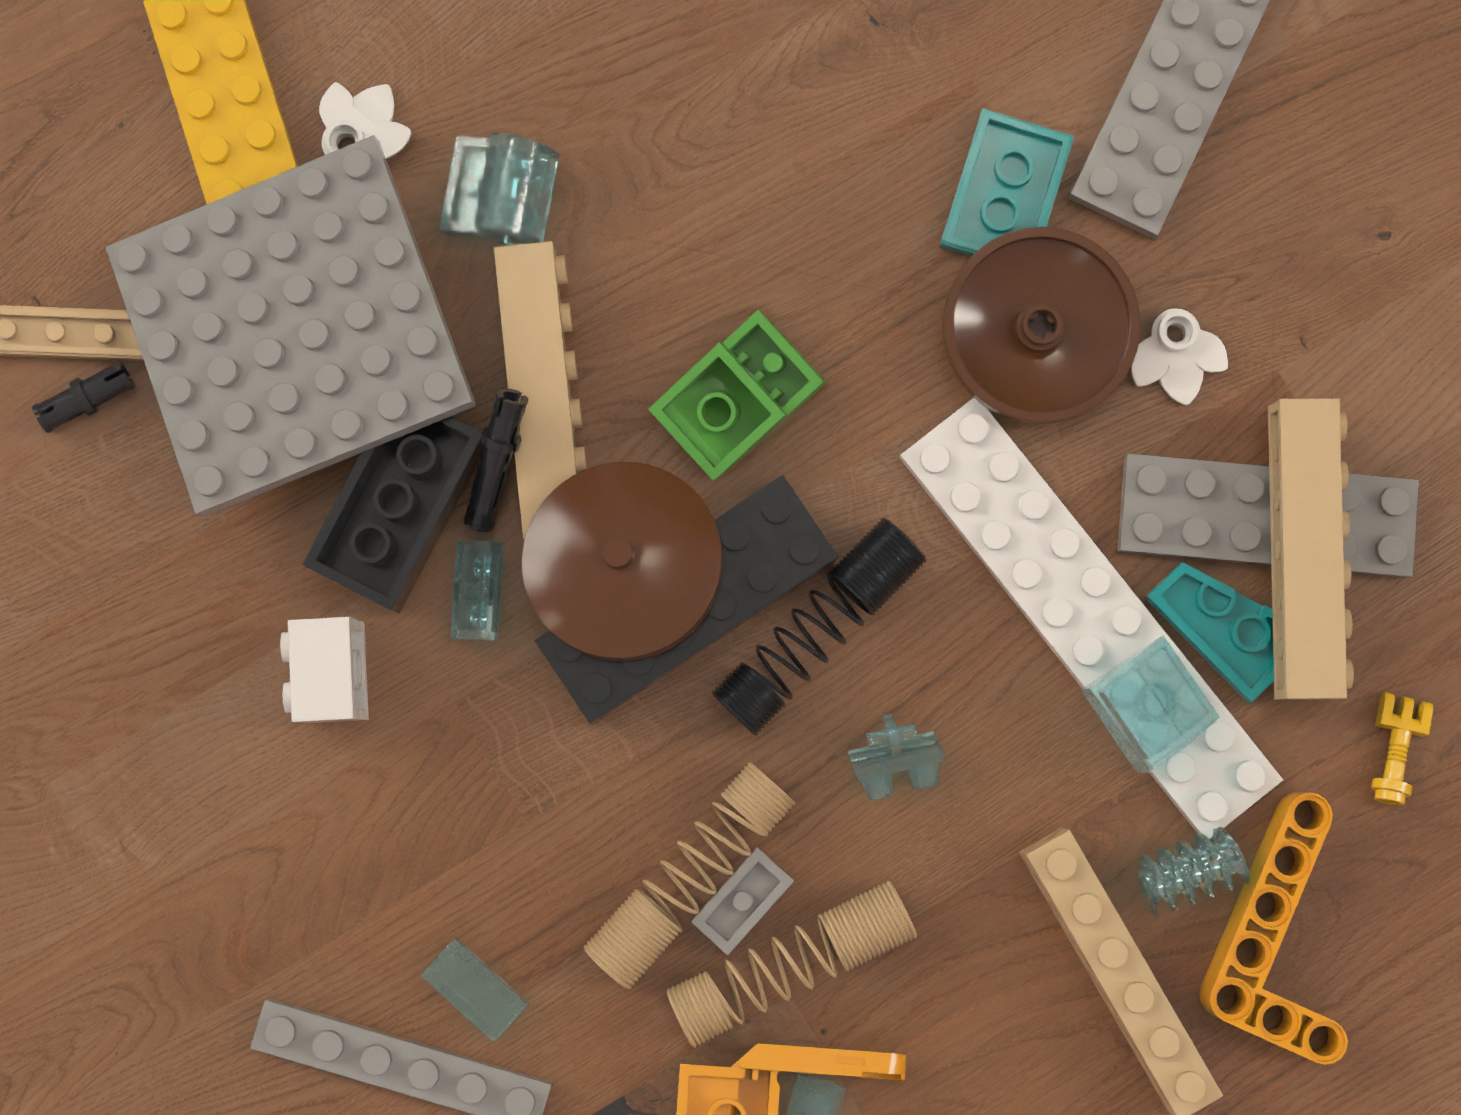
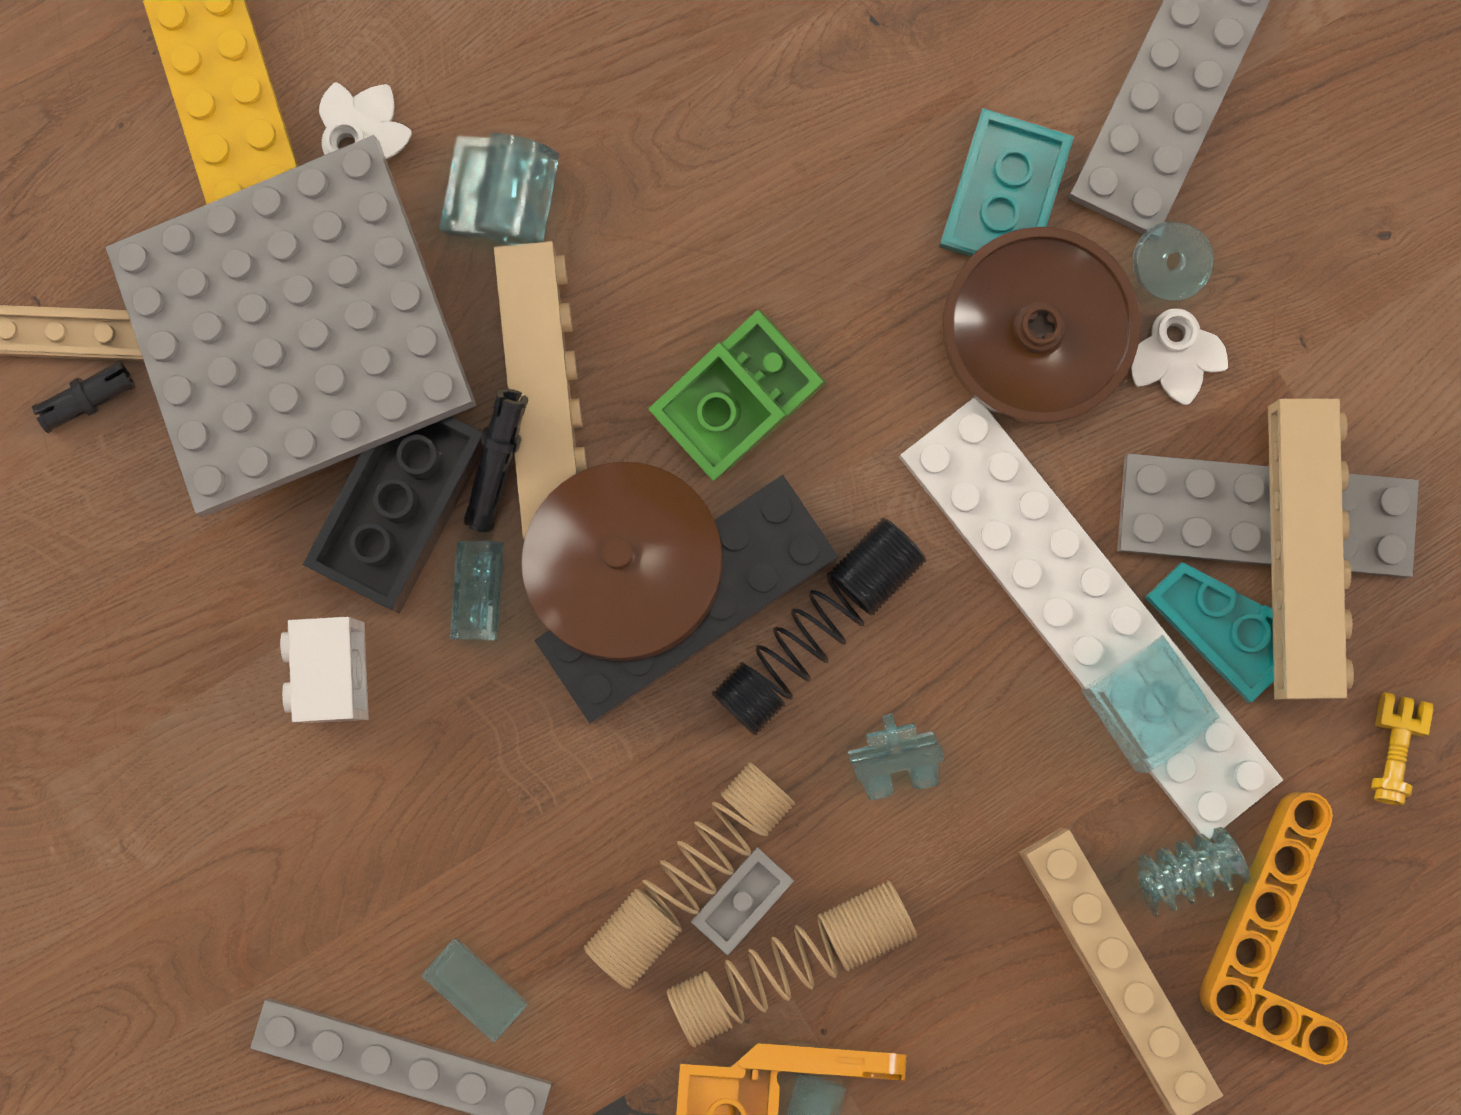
none -> clear light blue piece [1133,221,1214,301]

